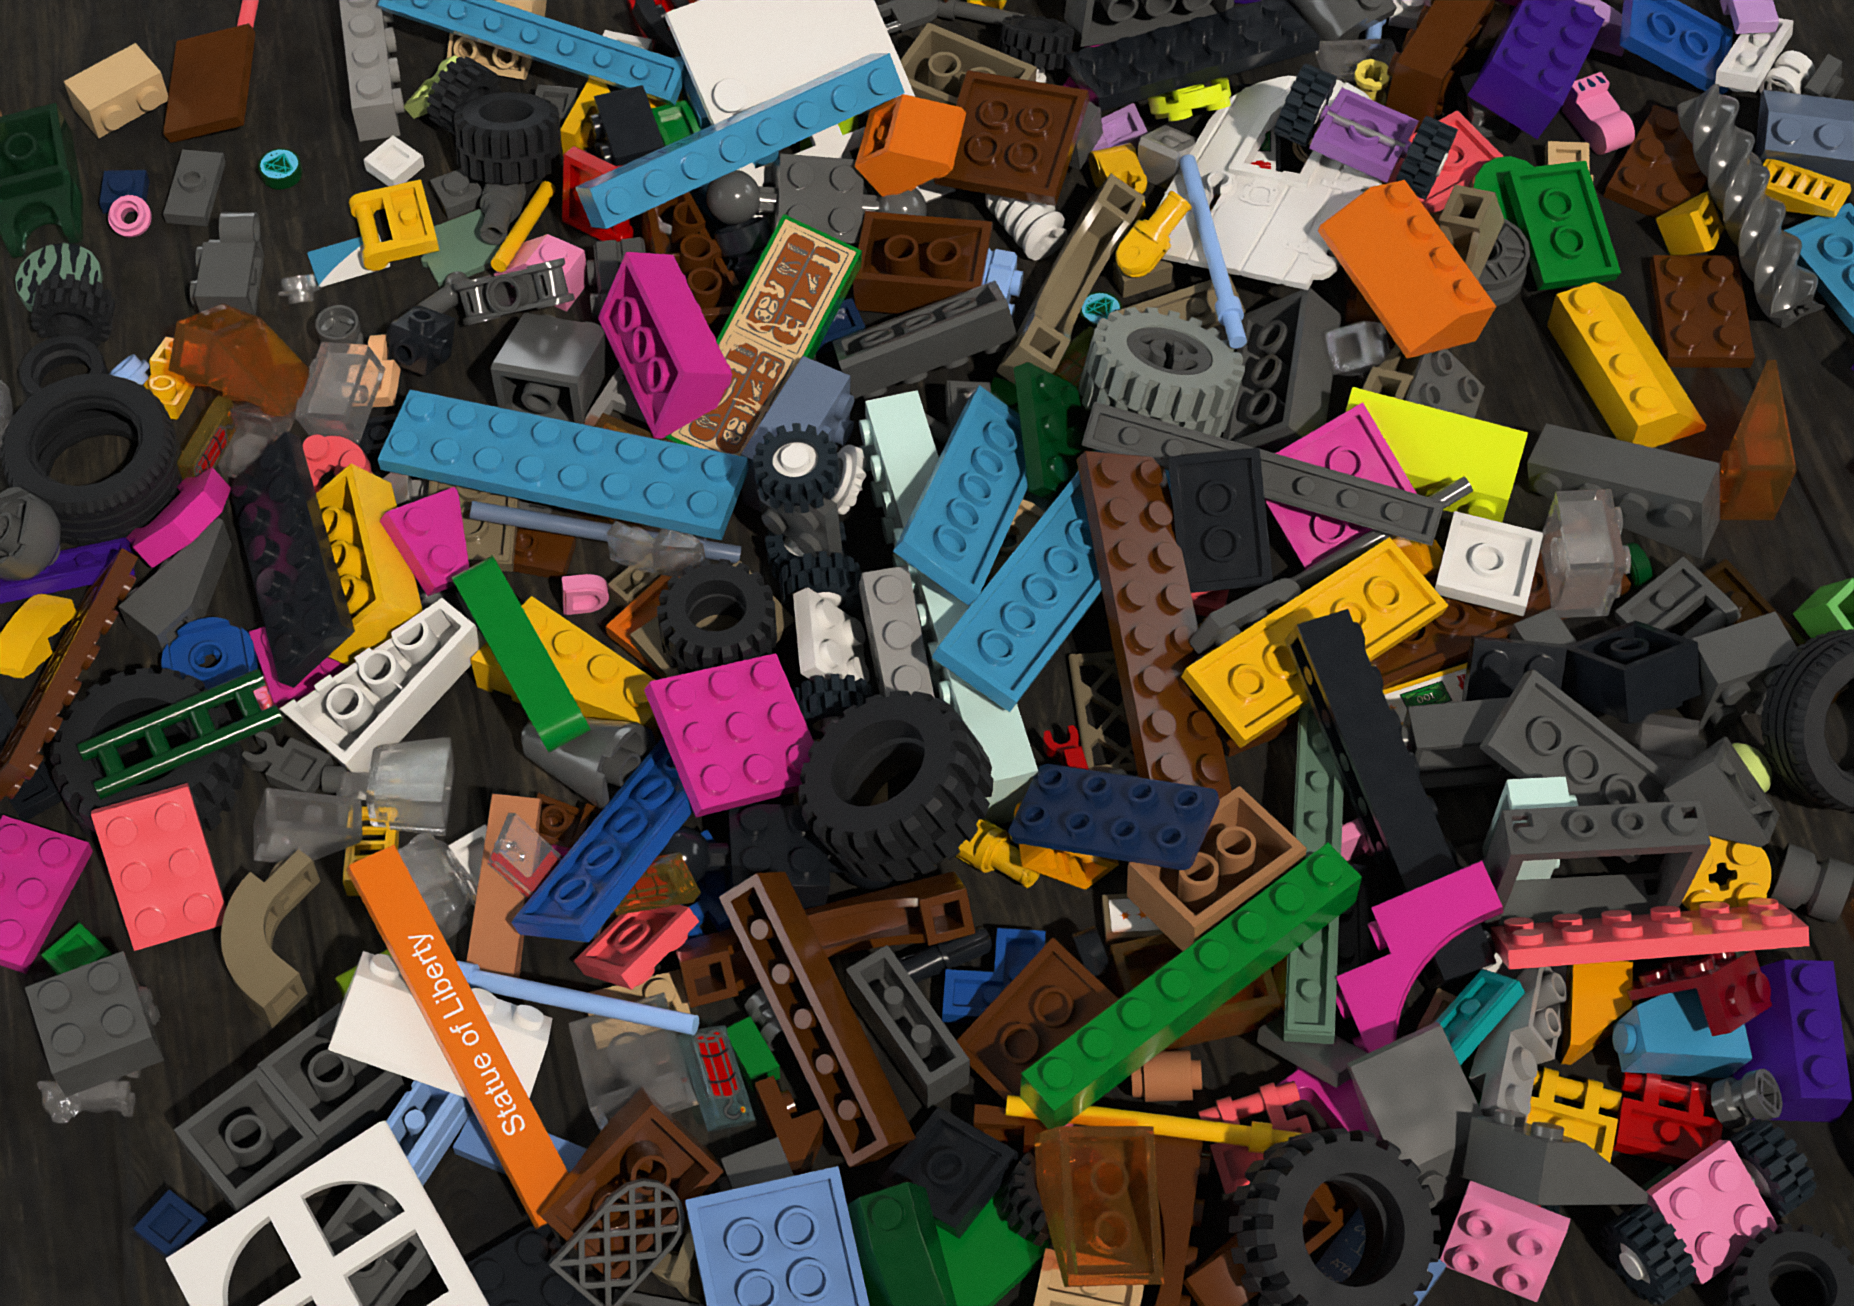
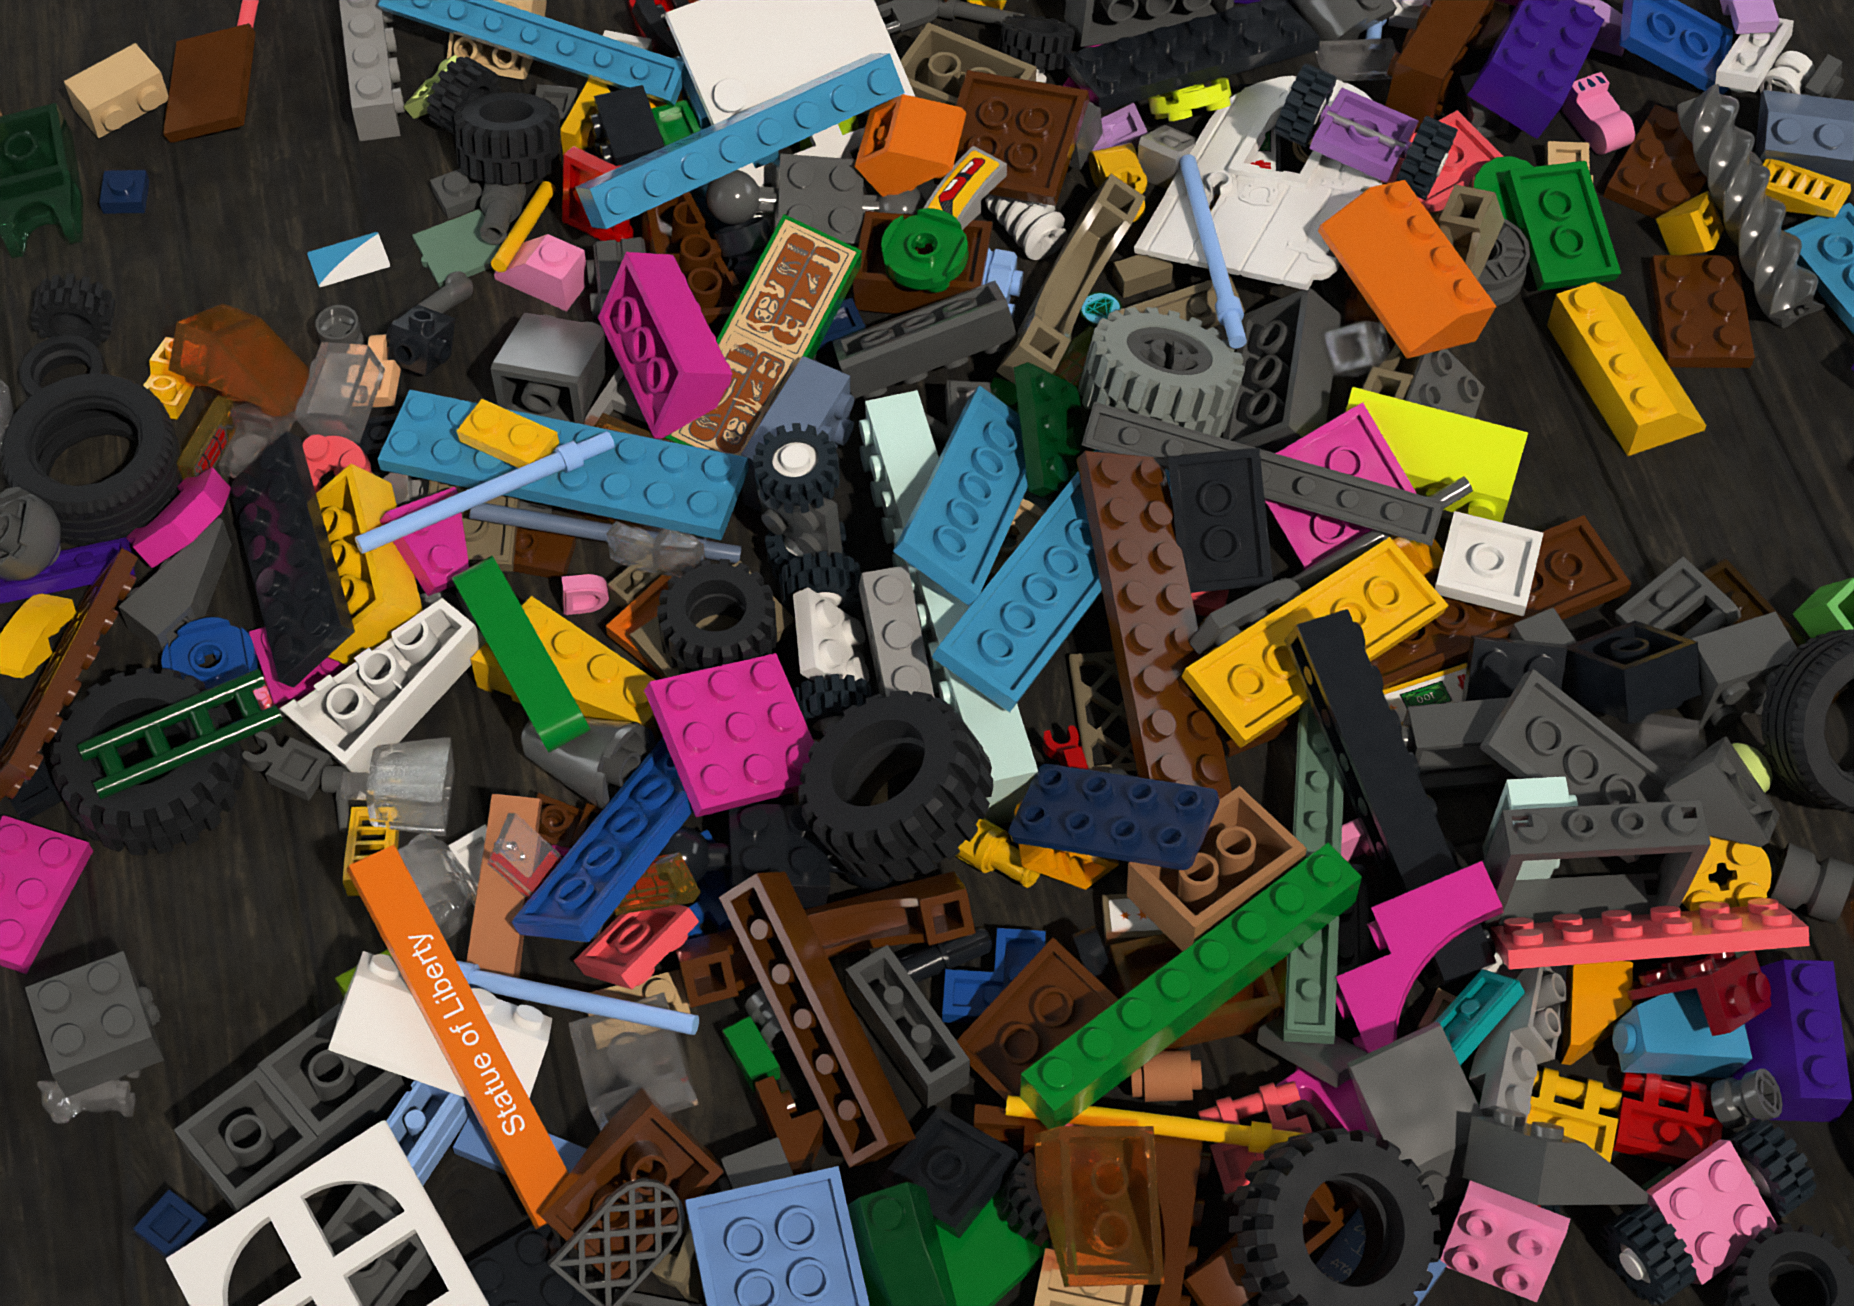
sand green tile [15,243,104,312] -> none
green tile [41,922,112,975] -> none
coral plate [91,783,227,951] -> none
bright pink plate [108,195,152,238] -> none
light blue plate [108,354,150,385] -> none
dark grey plate [163,149,226,227] -> none
dark grey hinge [190,212,264,323] -> none
dark tan arch [221,849,320,1028] -> none
clear slope [254,788,362,863] -> none
tile [258,148,303,190] -> none
clear plate [278,274,321,304] -> none
yellow plate [349,179,440,271] -> none
white plate [363,135,425,186] -> none
dark grey piece [453,258,575,326] -> none
tile [678,1025,755,1132] -> none
white gear [831,445,867,515] -> none
yellow arm [1116,191,1192,278] -> none
light yellow bush [1354,59,1391,106] -> none
dark grey wedge [1527,423,1720,560] -> none
clear brick [1540,489,1631,618] -> none
dark green tile [1612,542,1652,590] -> none
clear orange slope [1720,360,1797,520] -> none
none -> light blue bar [355,431,615,554]
none -> yellow plate [457,399,560,468]
none -> green plate [881,208,969,293]
none -> slope [923,146,1007,230]

